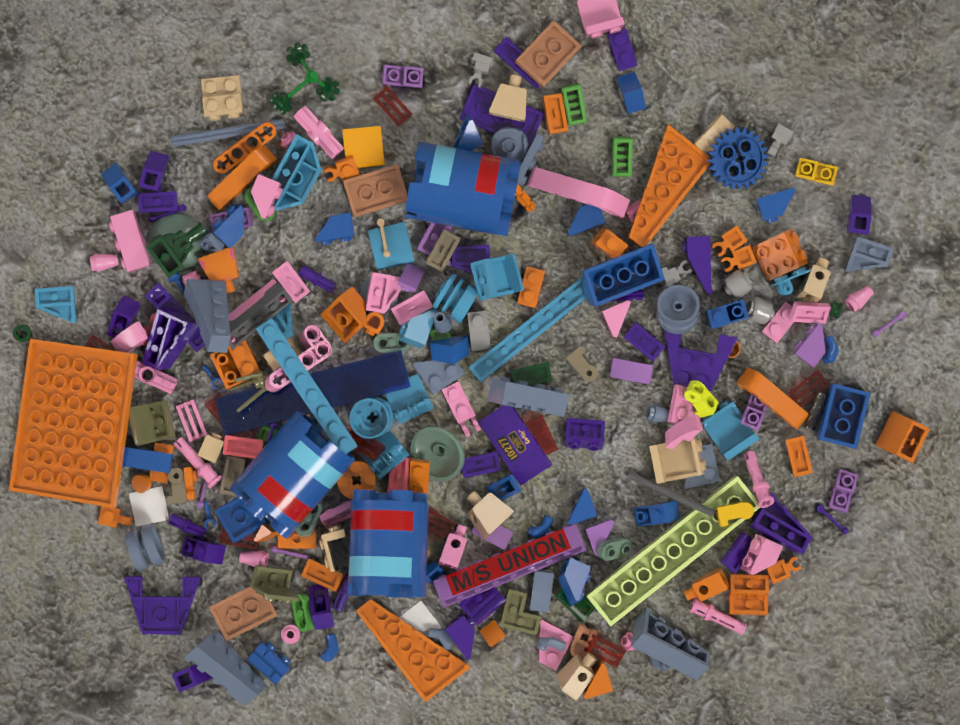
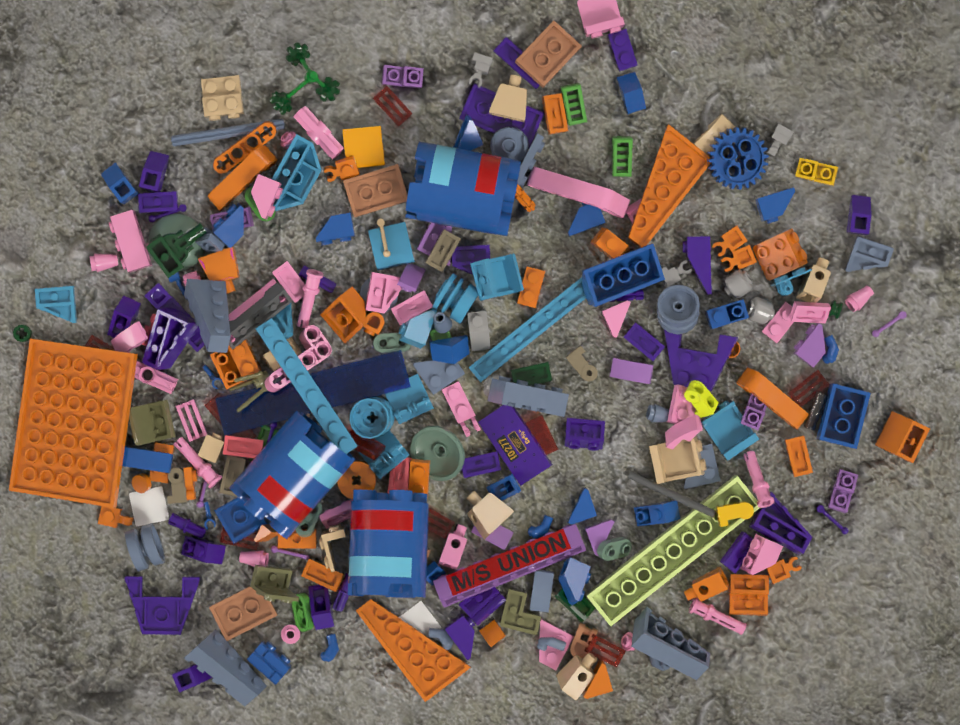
none -> bright pink pin [296,269,324,328]

